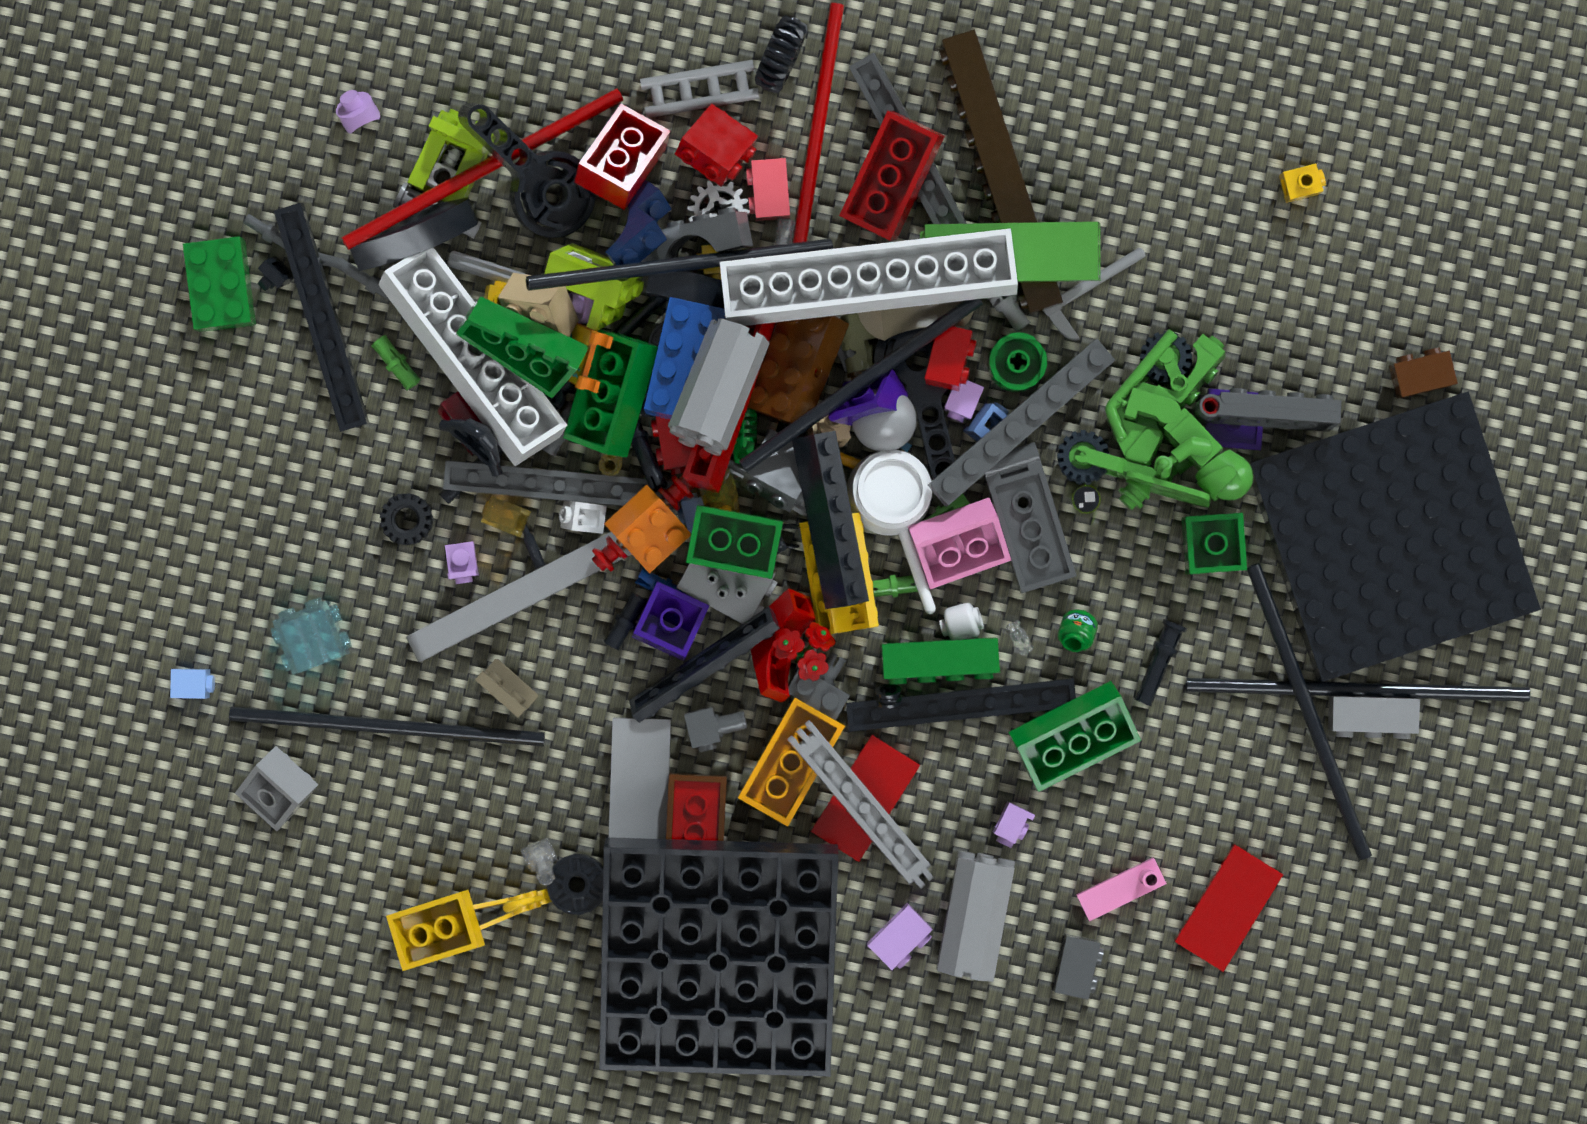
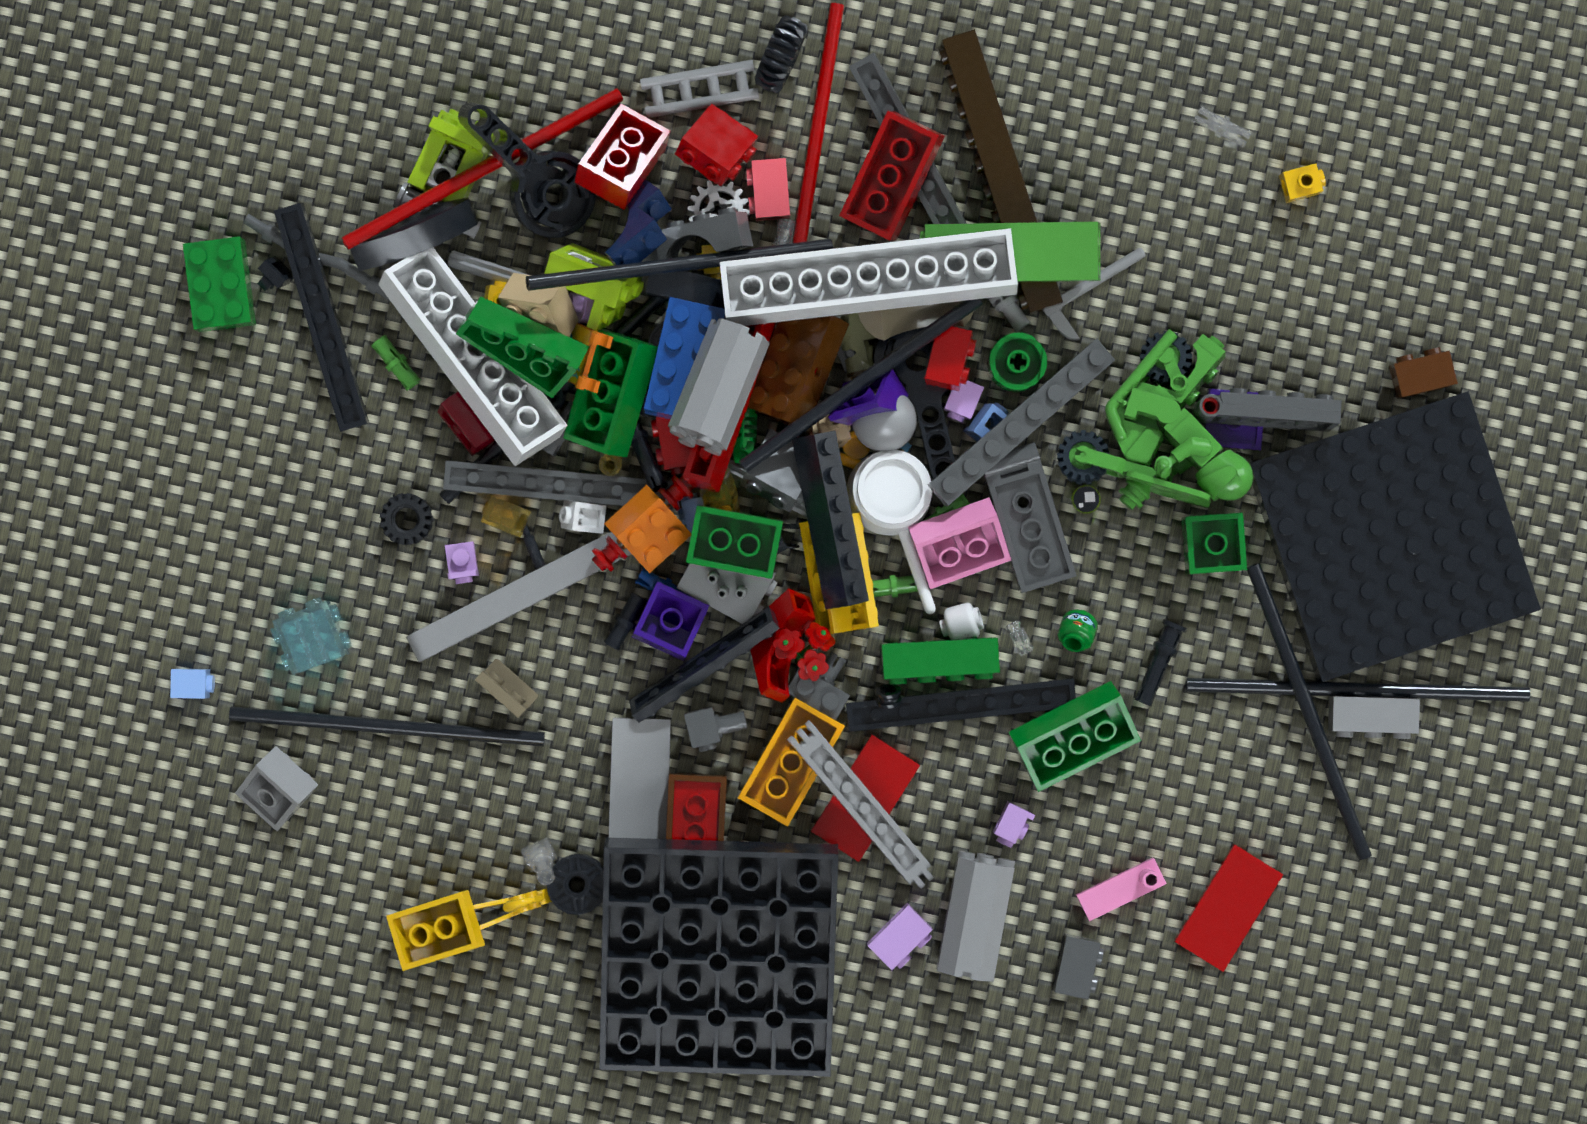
lavender piece [336,90,380,134] -> none
black piece [439,419,503,477] -> none
none -> light orange tile [842,431,870,459]
none -> clear pin [1193,105,1252,148]

